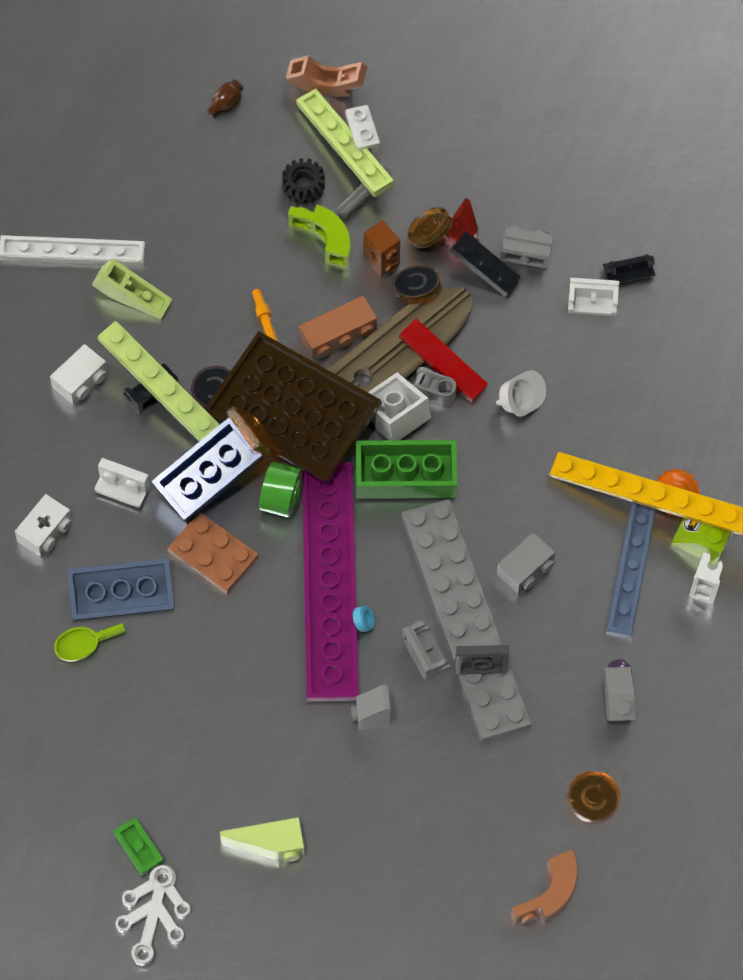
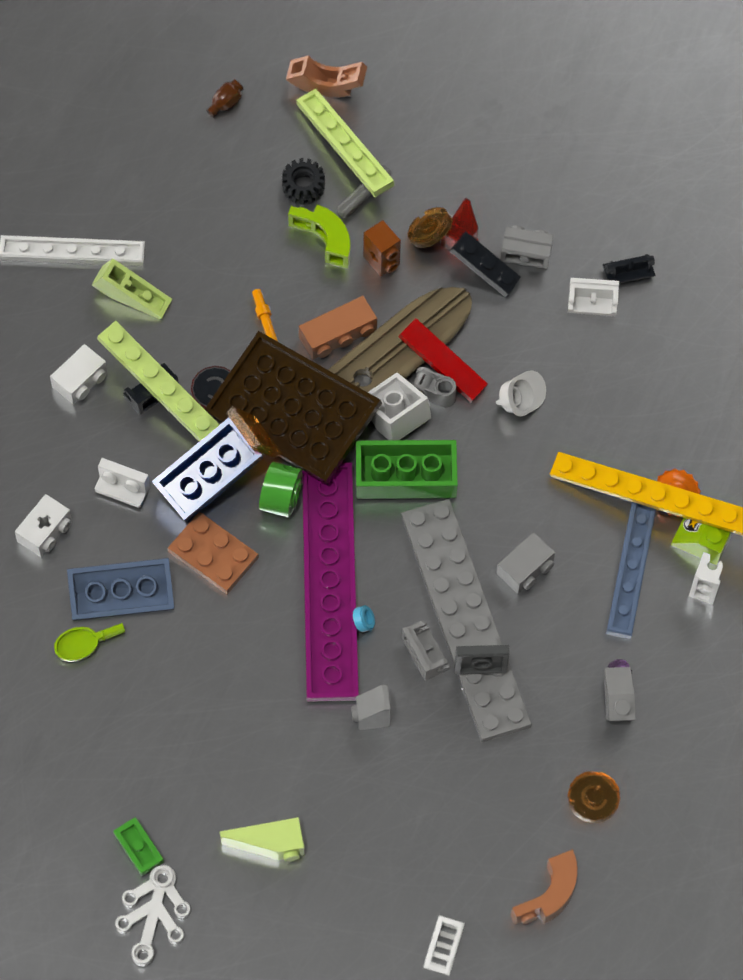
white bracket [345,105,380,159] -> none
tile [392,265,442,304] -> none
none -> white slope [423,915,465,975]

